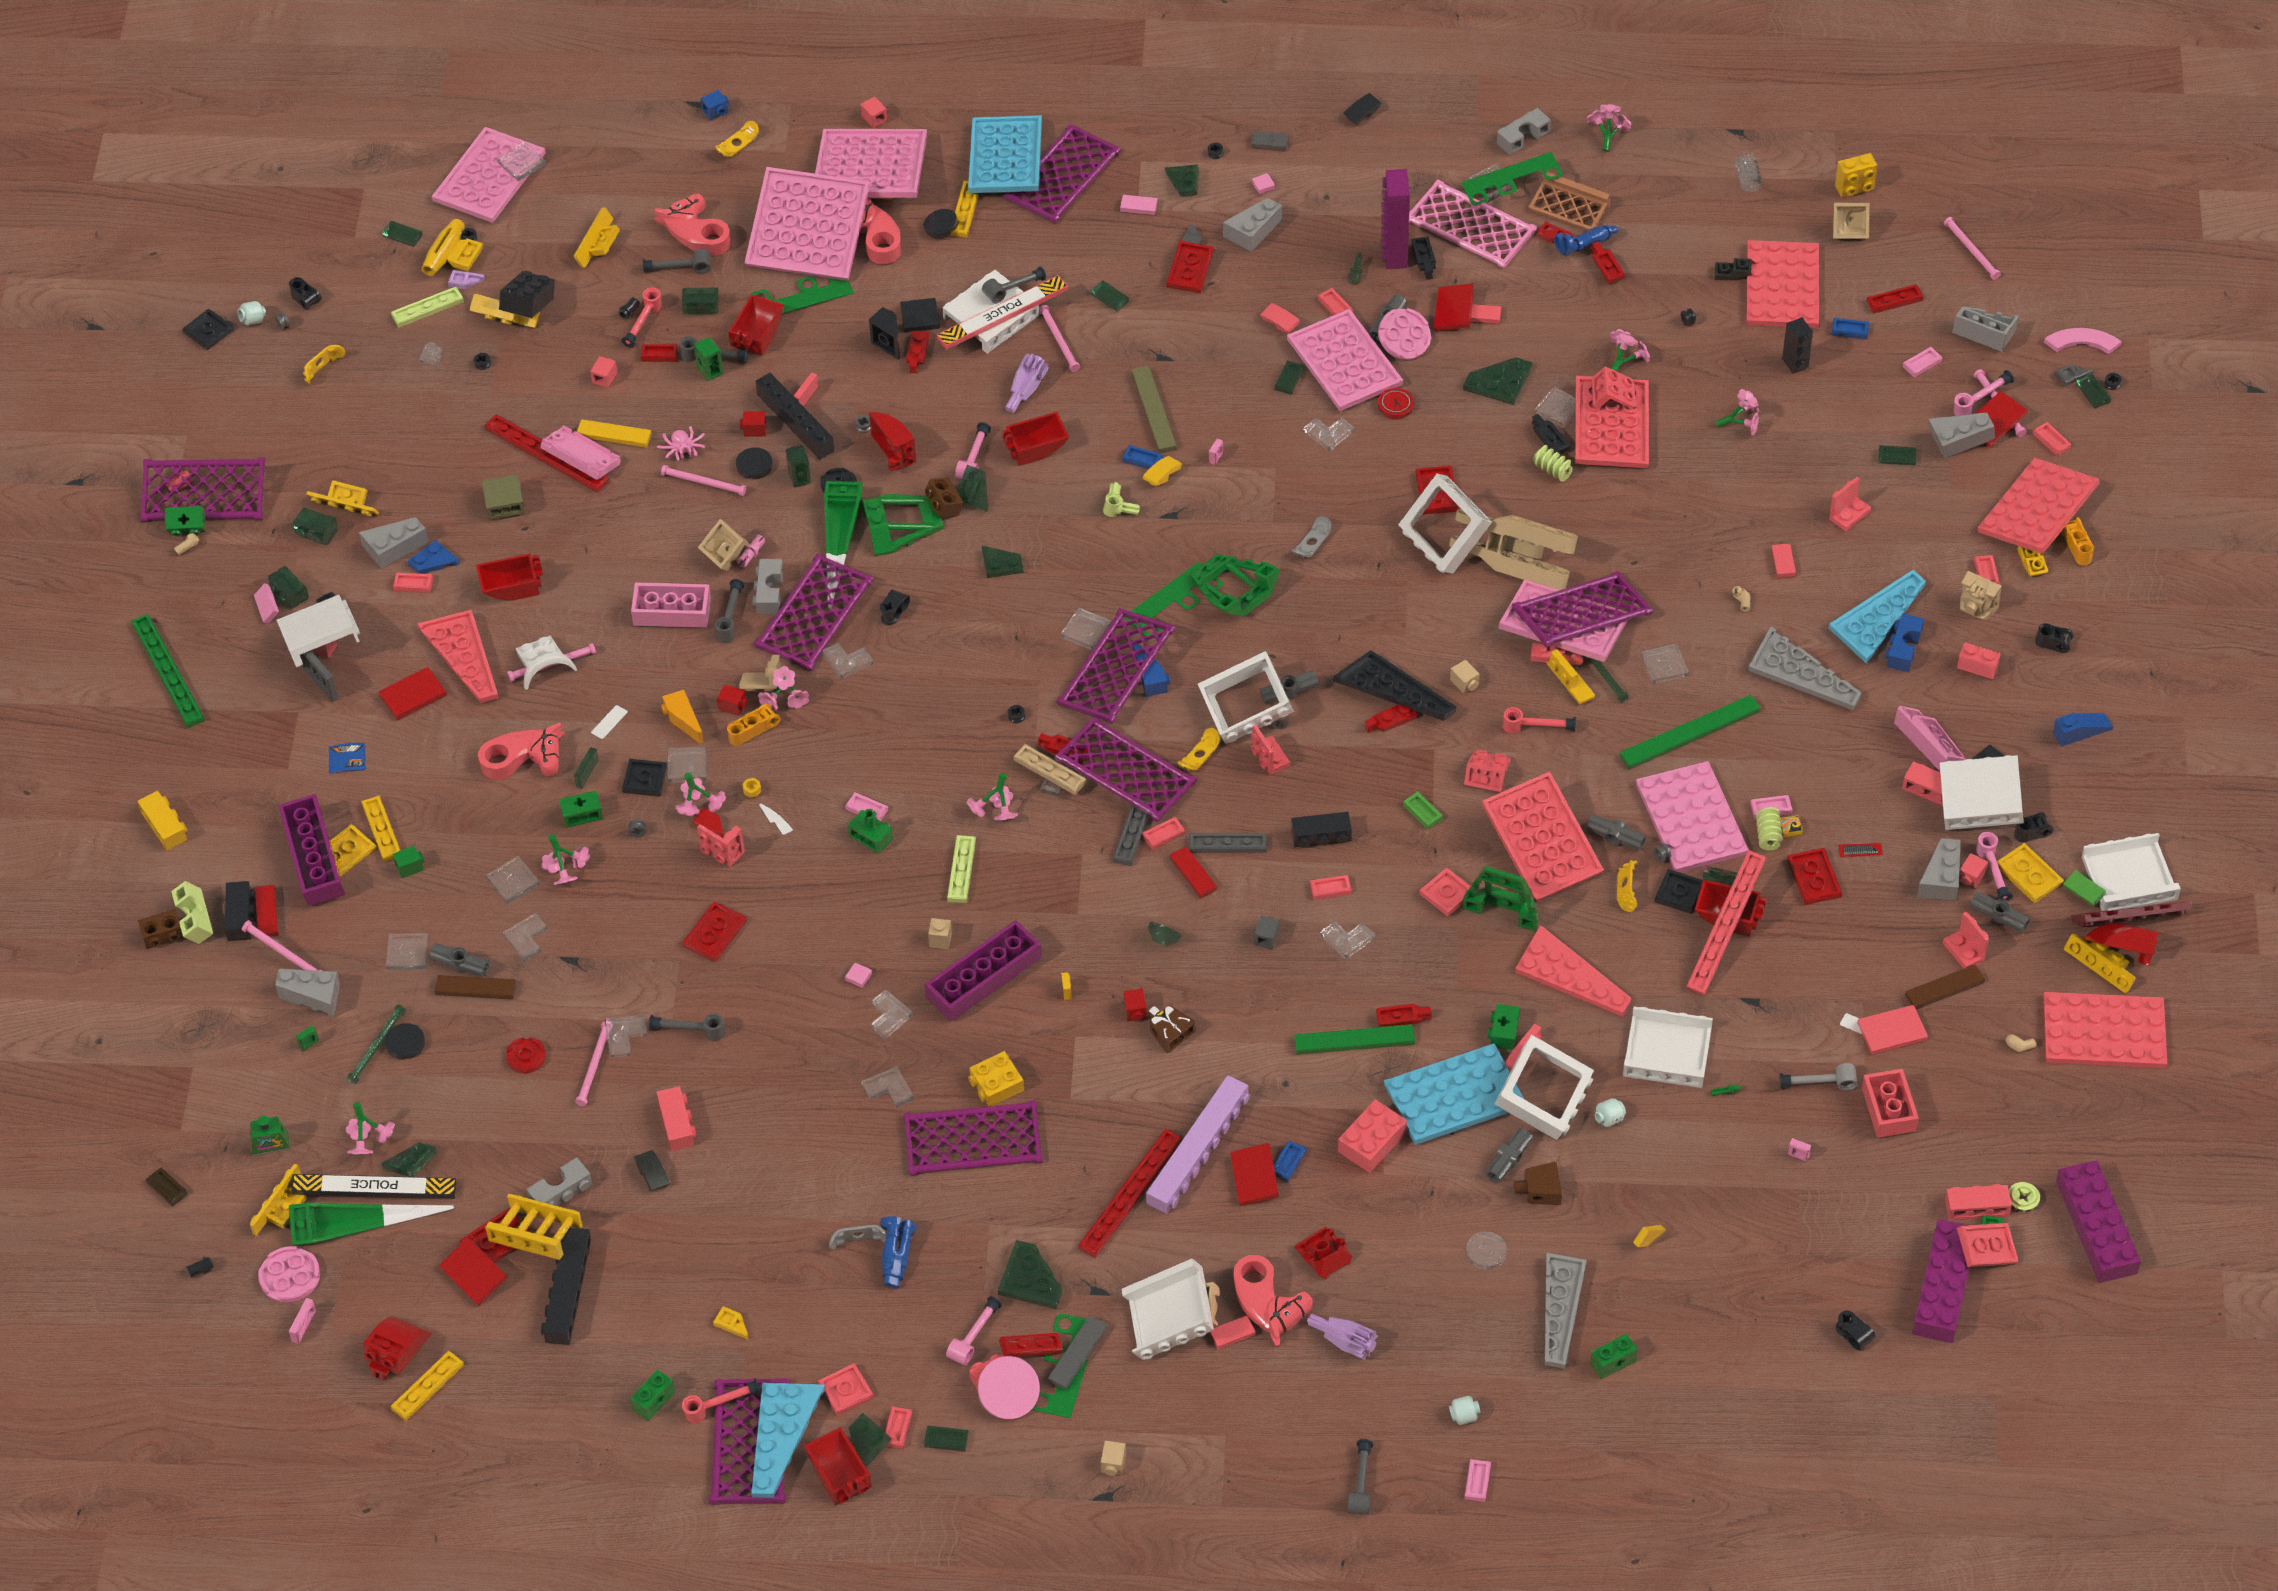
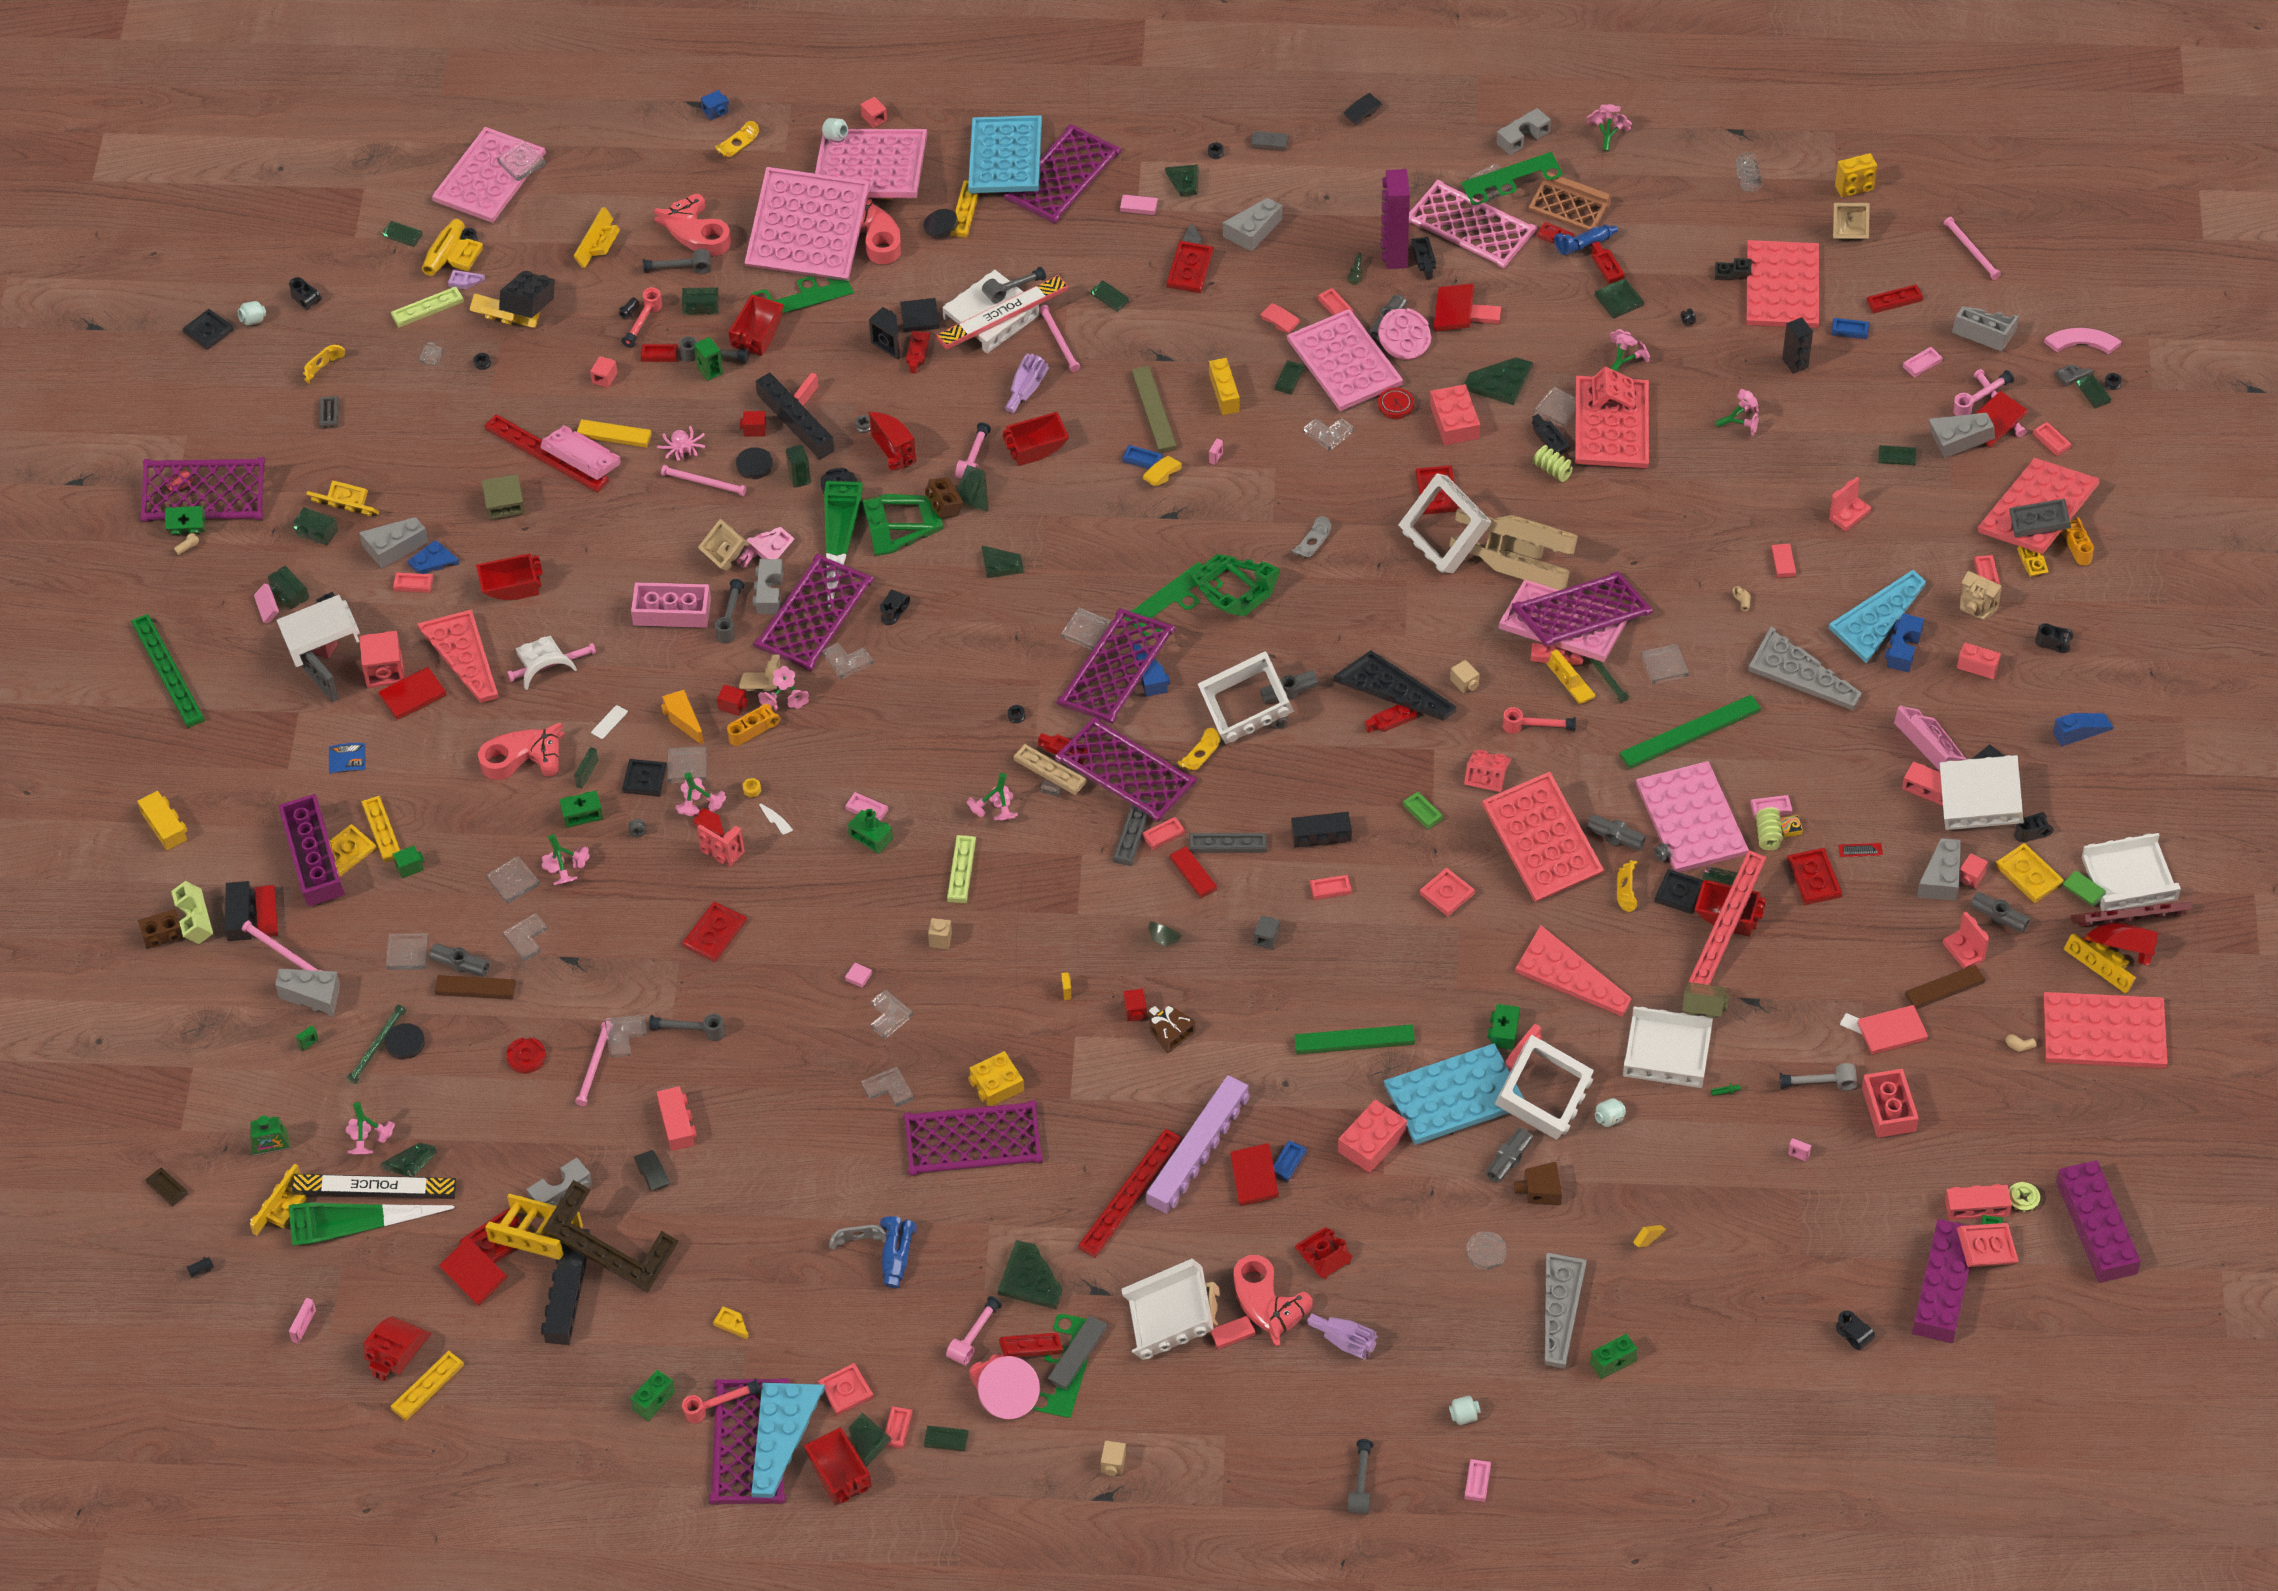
bright pink tile [258,1246,320,1302] -> none
flat silver bush [275,312,290,330] -> none
magenta brick [925,920,1042,1022] -> none
yellowish green axle [1103,482,1140,517] -> none
coral bracket [1251,725,1290,775] -> none
bright pink tile [1252,173,1275,194] -> none
clear tile [1320,921,1375,959] -> none
red hinge [1376,1003,1432,1027] -> none
green windscreen [1463,866,1538,932] -> none
bright pink piece [1976,832,2013,901] -> none
none -> flat silver tile [319,396,339,429]
none -> coral brick [359,631,404,688]
none -> dark brown plate [542,1180,679,1293]
none -> bright pink wing [747,527,794,559]
none -> light aqua head [822,118,848,141]
none -> yellow brick [1209,358,1240,415]
none -> coral brick [1430,384,1480,446]
none -> clear green tile [1594,278,1644,319]
none -> olive brick [1682,982,1730,1018]
none -> dark grey tile [2009,499,2071,538]

